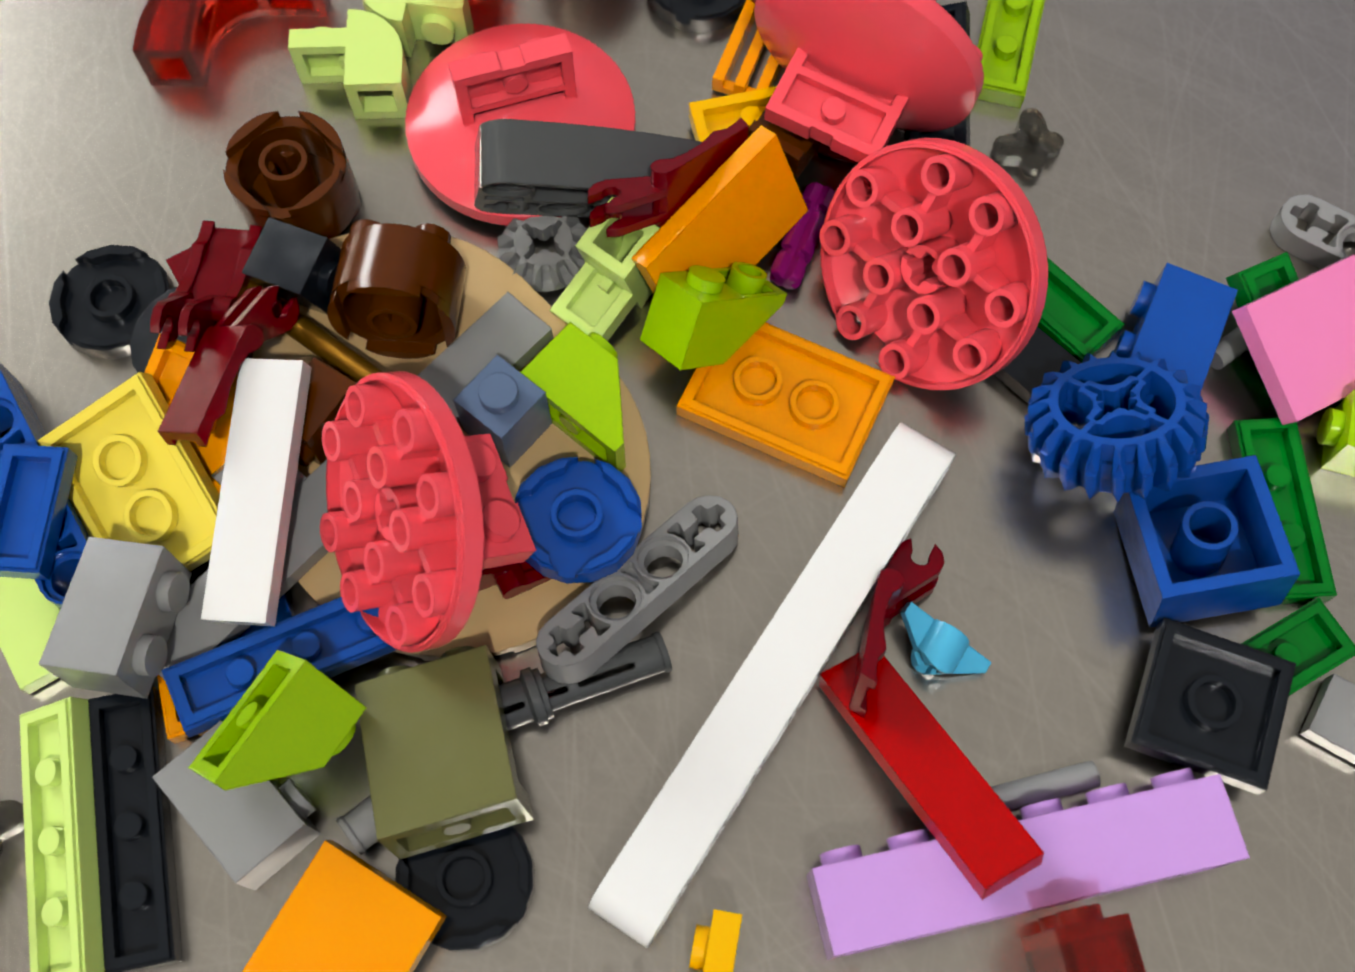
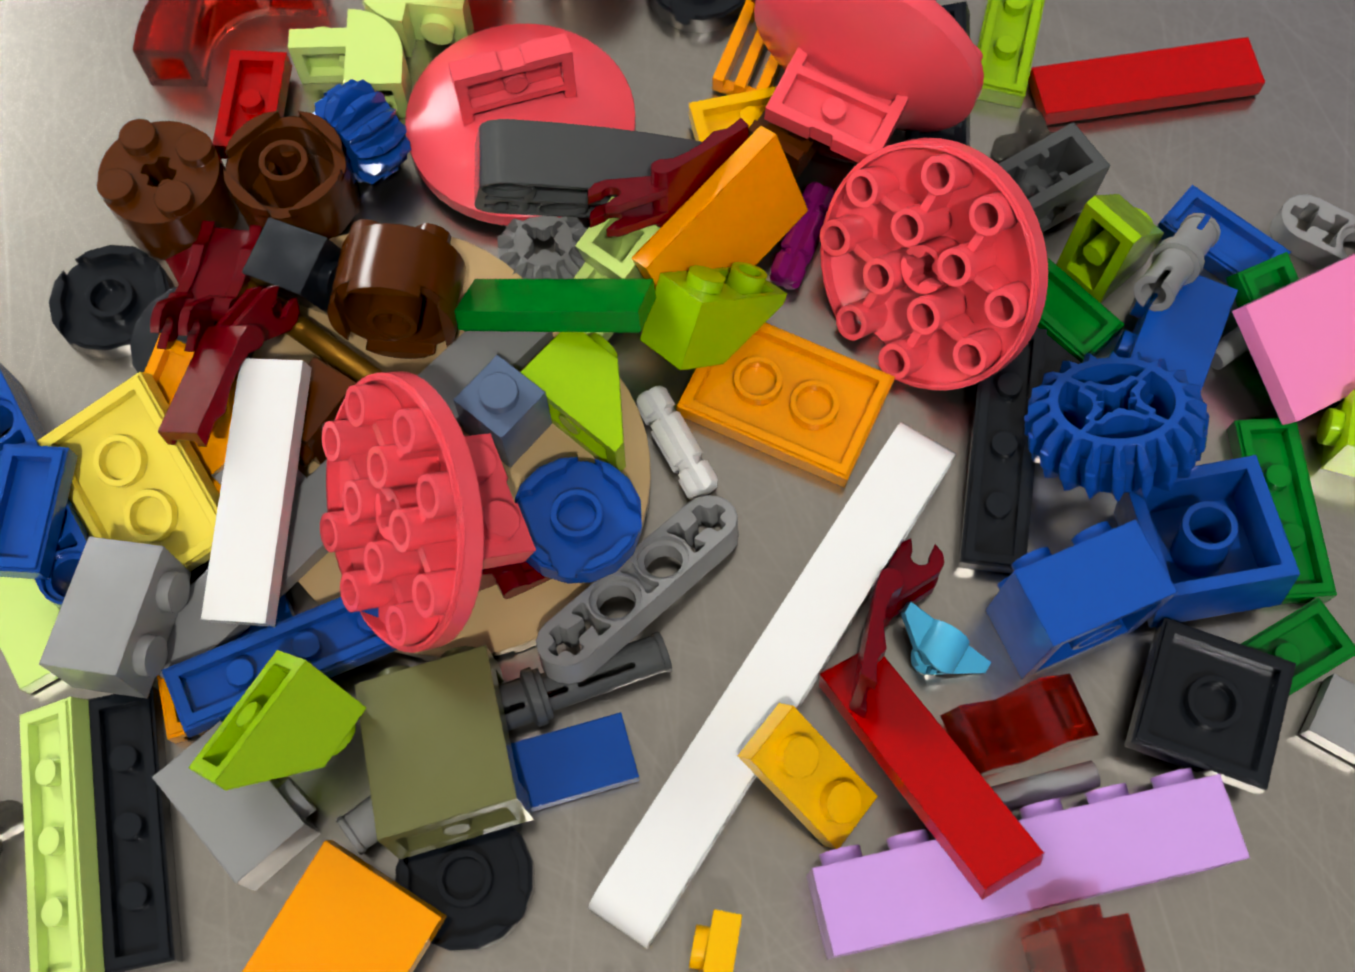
none -> reddish brown brick [96,119,239,260]
none -> red plate [213,50,292,159]
none -> blue gear [313,79,411,184]
none -> green tile [454,279,656,333]
none -> blue tile [511,712,640,812]
none -> white axle [637,385,718,500]
none -> yellow plate [737,703,878,849]
none -> clear red slope [940,673,1099,777]
none -> black tile [958,328,1047,574]
none -> blue brick [985,519,1178,679]
none -> dark grey brick [999,122,1111,233]
none -> red tile [1028,37,1266,126]
none -> lime slope [1056,194,1164,303]
none -> light grey pin [1133,213,1221,311]
none -> blue tile [1157,185,1291,285]

